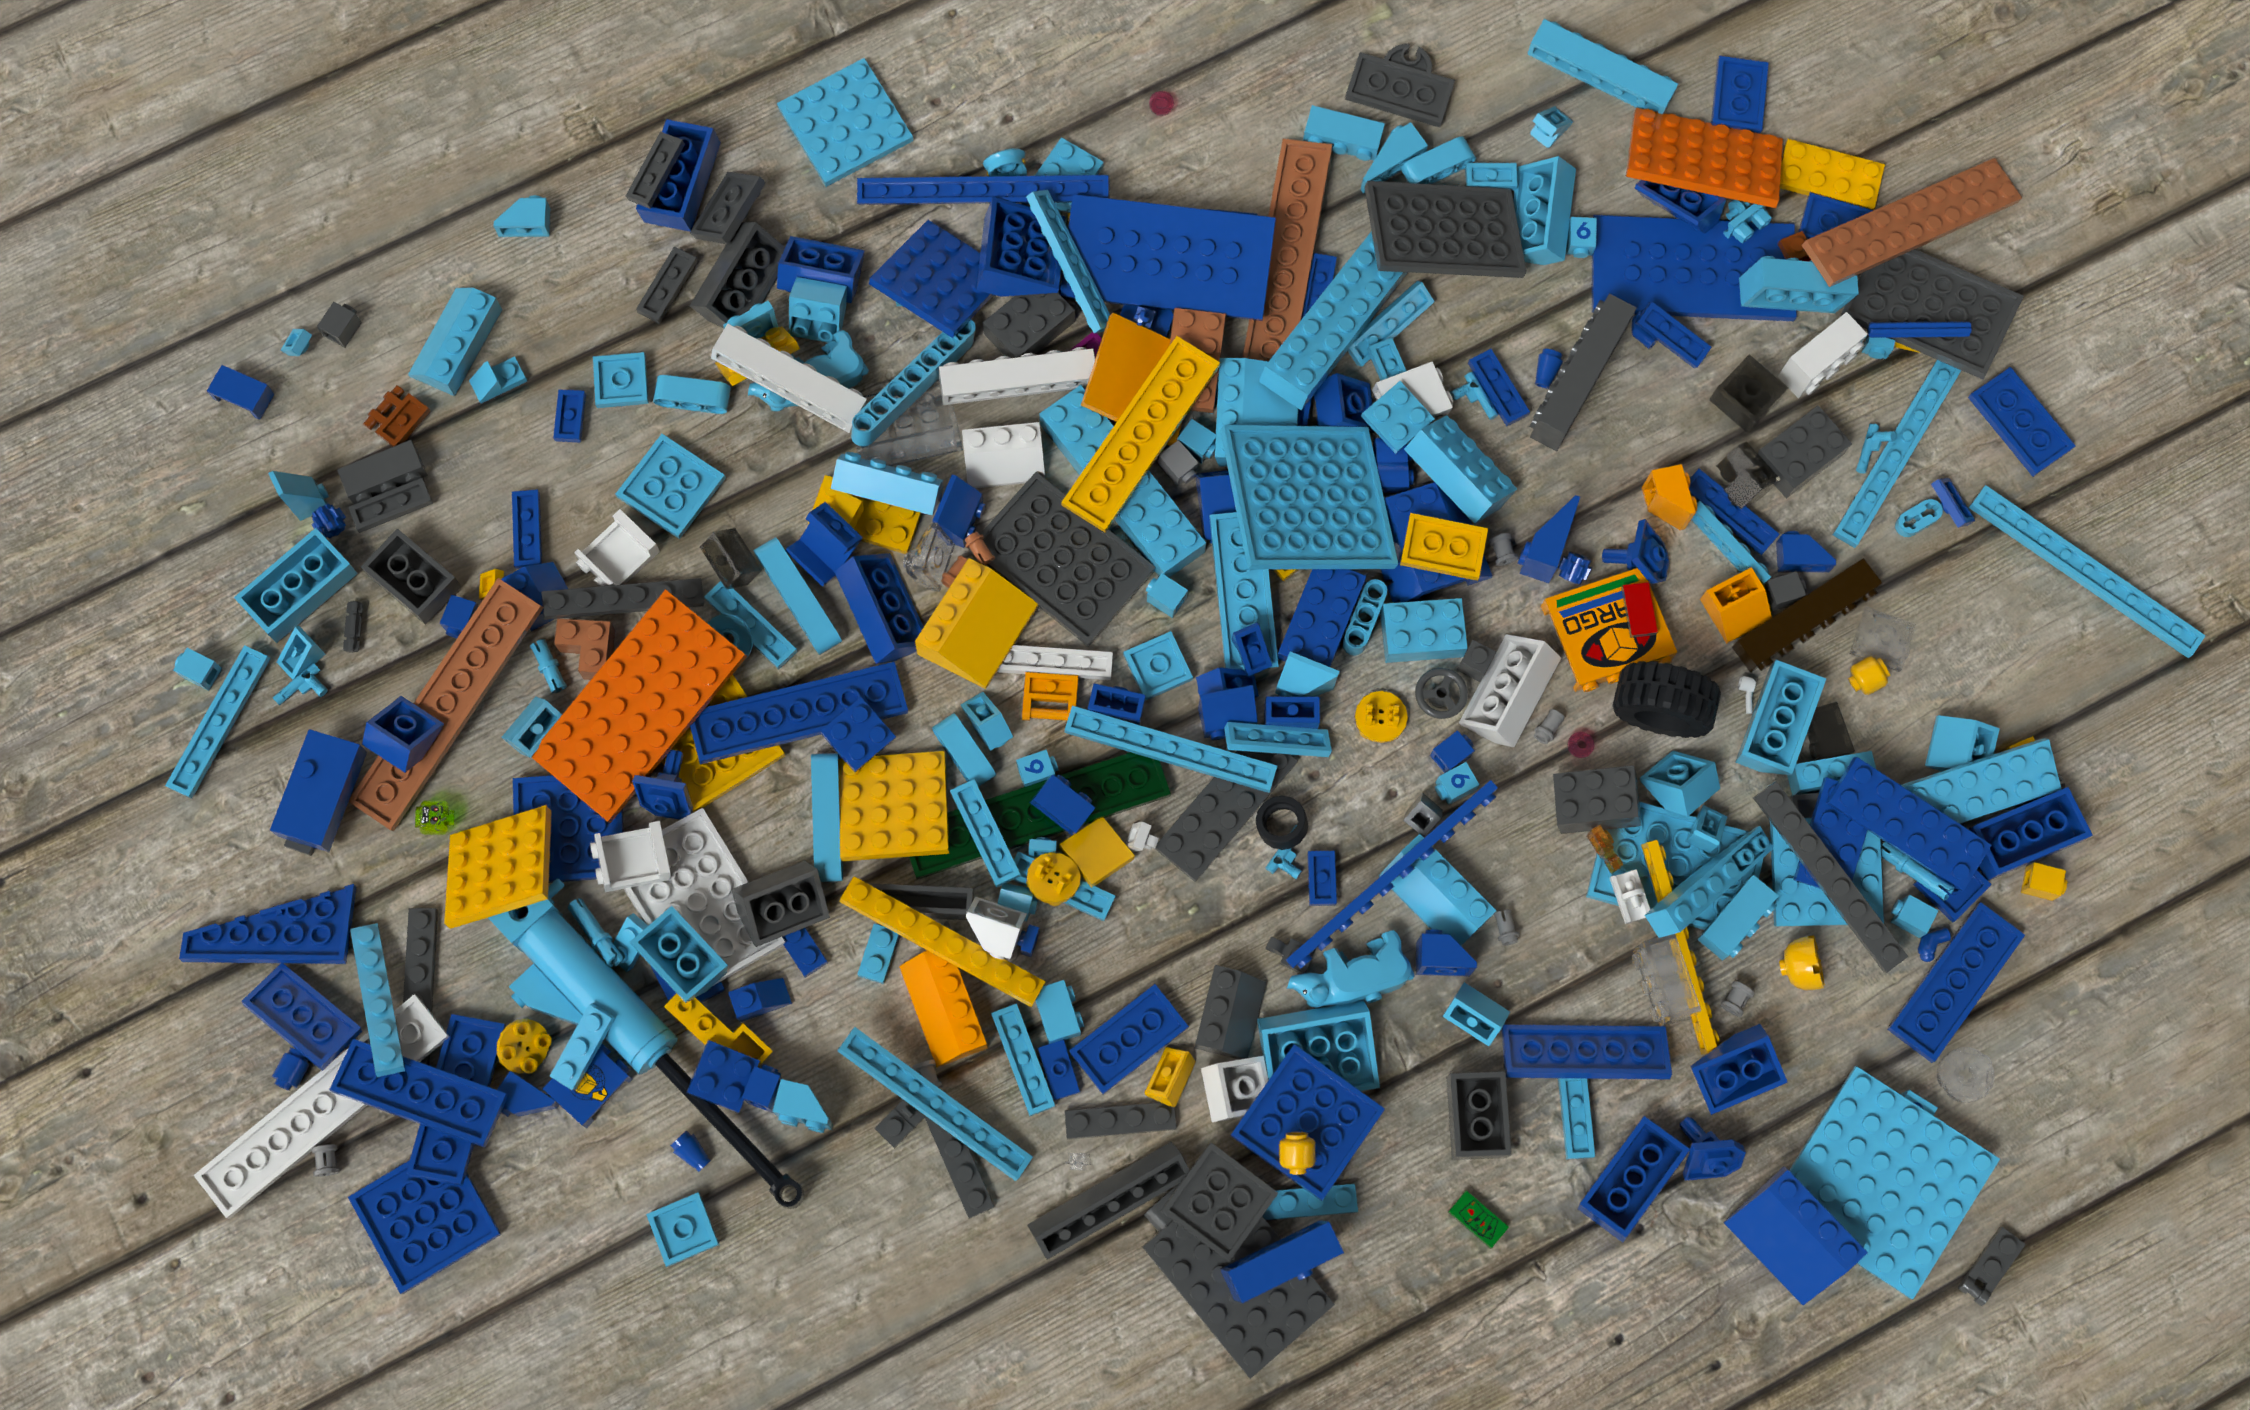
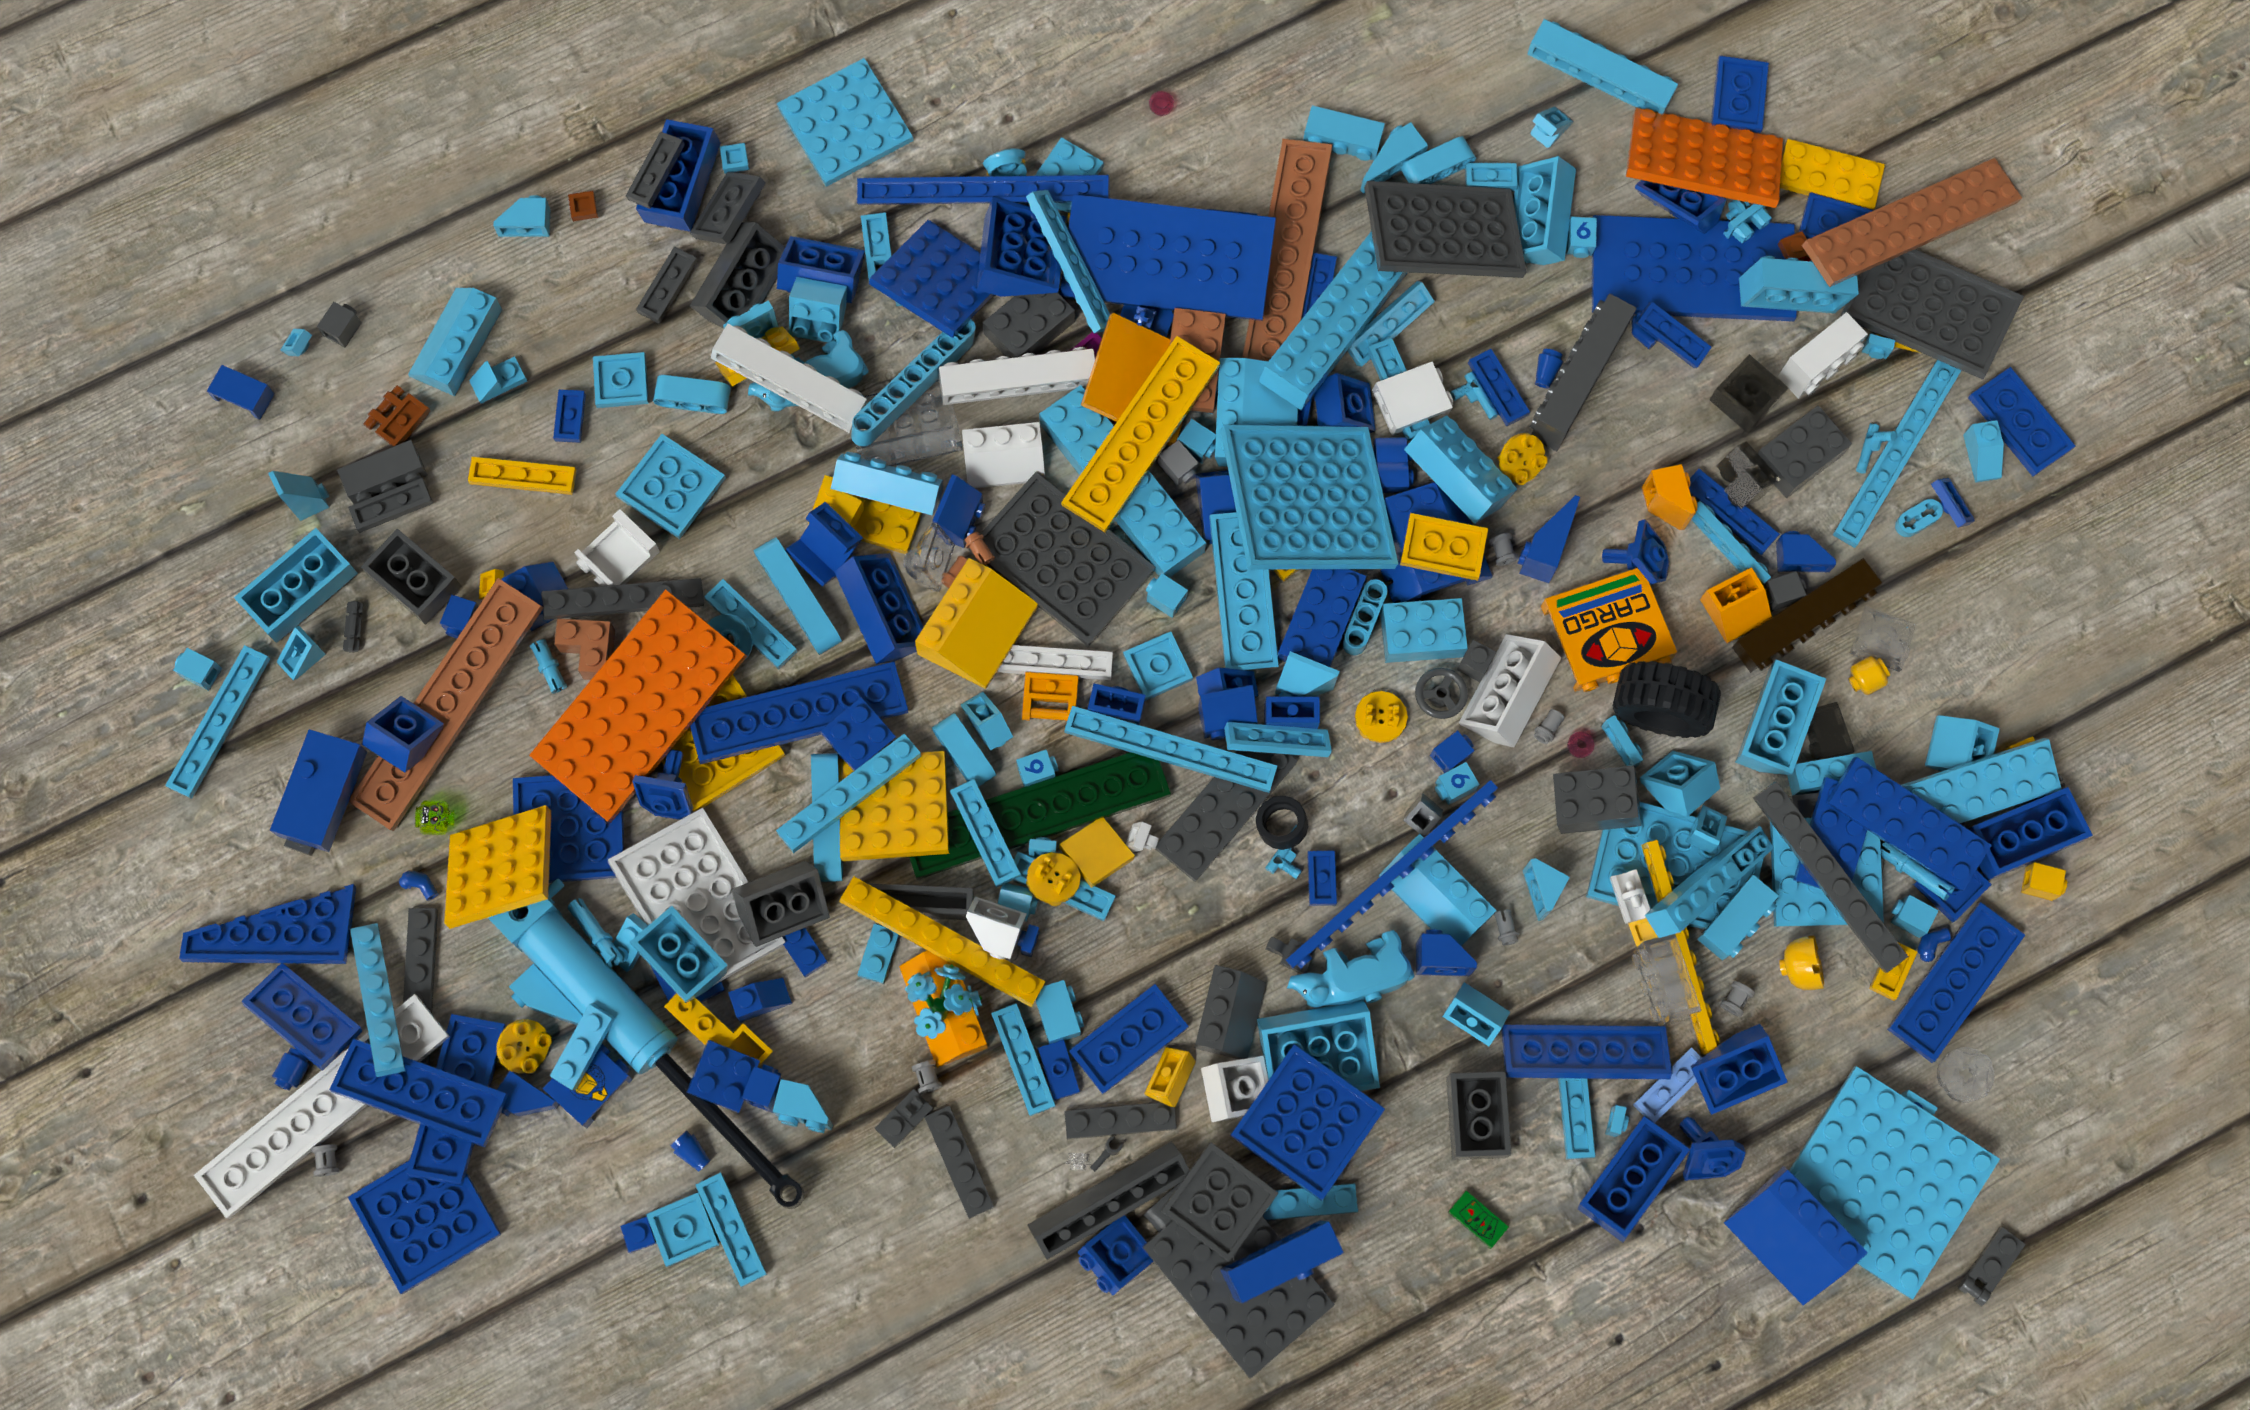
medium azure hose [272,662,328,705] -> none
blue gear [311,504,346,539] -> none
medium azure brick [501,696,562,758] -> none
blue plate [512,490,542,569] -> none
white panel [590,821,670,892] -> none
clear smoke brick [700,528,762,589] -> none
medium azure plate [837,1027,1033,1181] -> none
blue brick [1030,775,1095,835] -> none
blue slope [1231,623,1272,677] -> none
yellow head [1279,1132,1316,1175] -> none
dark grey plate [1345,44,1455,128] -> none
medium azure plate [1361,381,1435,454] -> none
blue gear [1558,551,1592,585] -> none
clear orange plate [1586,825,1623,874] -> none
red tile [1621,582,1658,638] -> none
white hand [1738,676,1756,714] -> none
blue axle [1868,321,1972,338] -> none
medium azure plate [1969,485,2206,658] -> none
none -> blue arm [399,870,439,901]
none -> yellow plate [468,457,577,495]
none -> dark orange plate [568,191,598,222]
none -> blue plate [620,1217,657,1253]
none -> medium azure plate [696,1173,767,1287]
none -> medium azure plate [720,143,749,174]
none -> medium azure plate [776,734,921,854]
none -> medium azure plate [861,213,891,280]
none -> medium azure plant [905,964,982,1039]
none -> blue plate [1077,1215,1154,1296]
none -> dark grey hand [1090,1136,1123,1172]
none -> yellow plate [1497,433,1547,485]
none -> medium azure slope [1522,858,1570,921]
none -> medium azure plate [1601,715,1643,768]
none -> medium azure plate [1605,1105,1629,1137]
none -> yellow plate [1628,918,1665,948]
none -> light blue plate [1633,1047,1702,1123]
none -> yellow plate [1869,942,1918,1001]
none -> medium azure slope [1963,420,2004,483]

